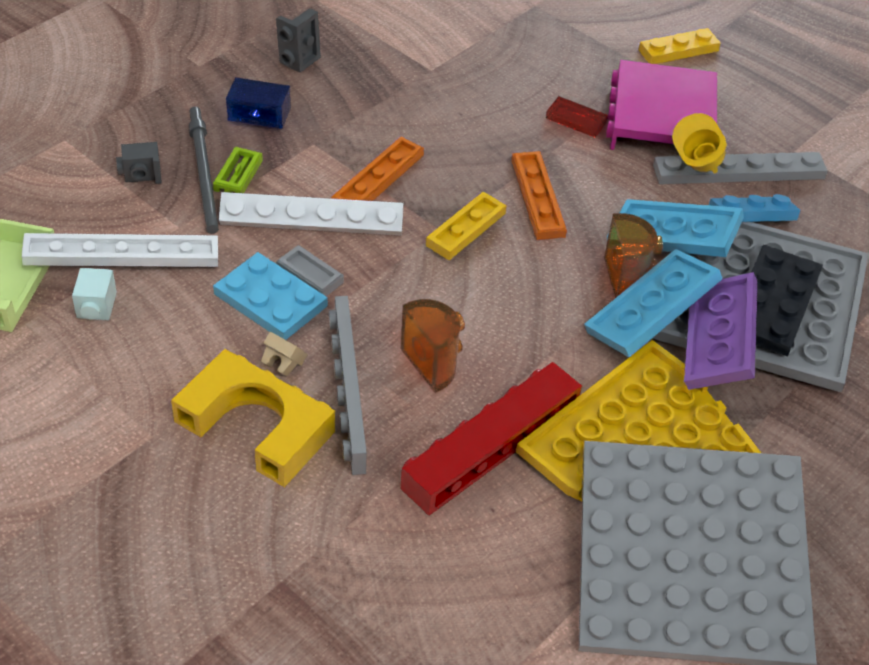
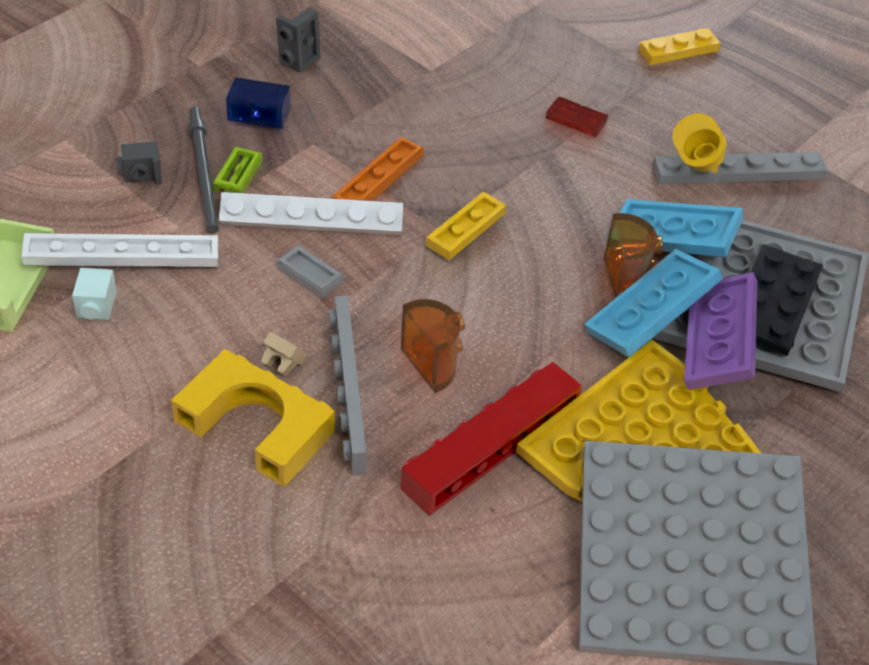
medium azure plate [213,252,328,340] -> none
orange tile [512,151,567,240] -> none
dark pink panel [606,60,717,150] -> none
dark azure plate [709,194,800,222] -> none

